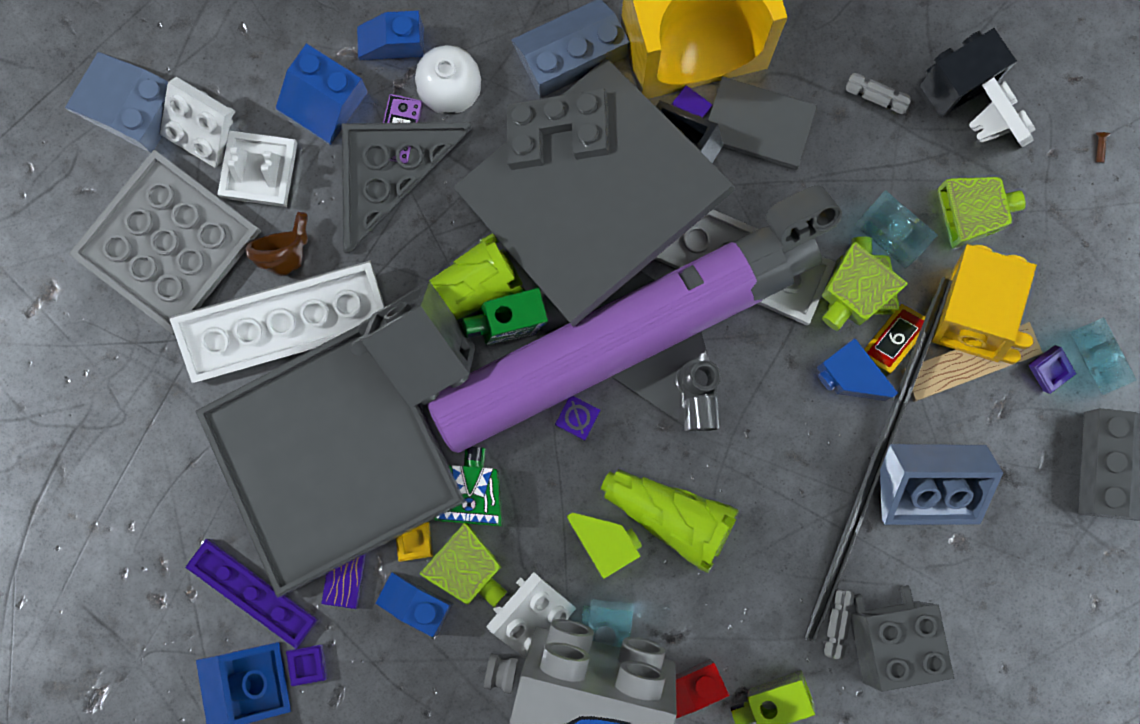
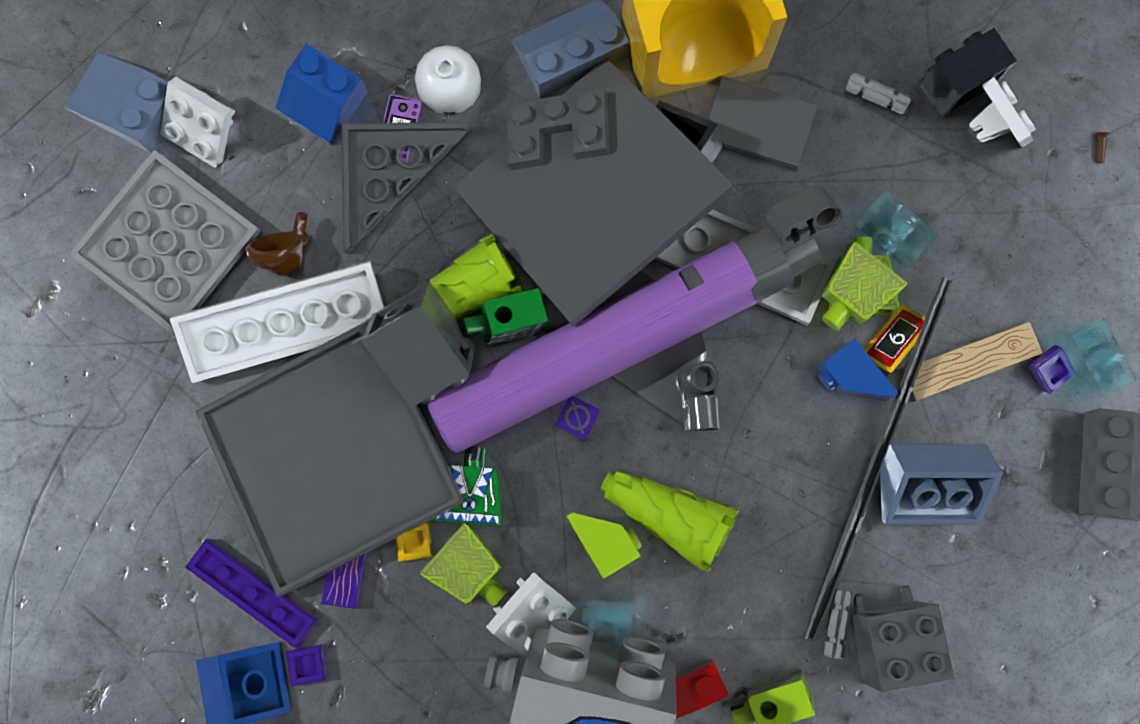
white plate [217,131,298,207] -> none
blue slope [357,10,424,60] -> none
blue slope [375,572,454,637] -> none
dark purple tile [671,85,713,118] -> none
yellow container [931,244,1037,364] -> none
lime torso [937,177,1026,249] -> none

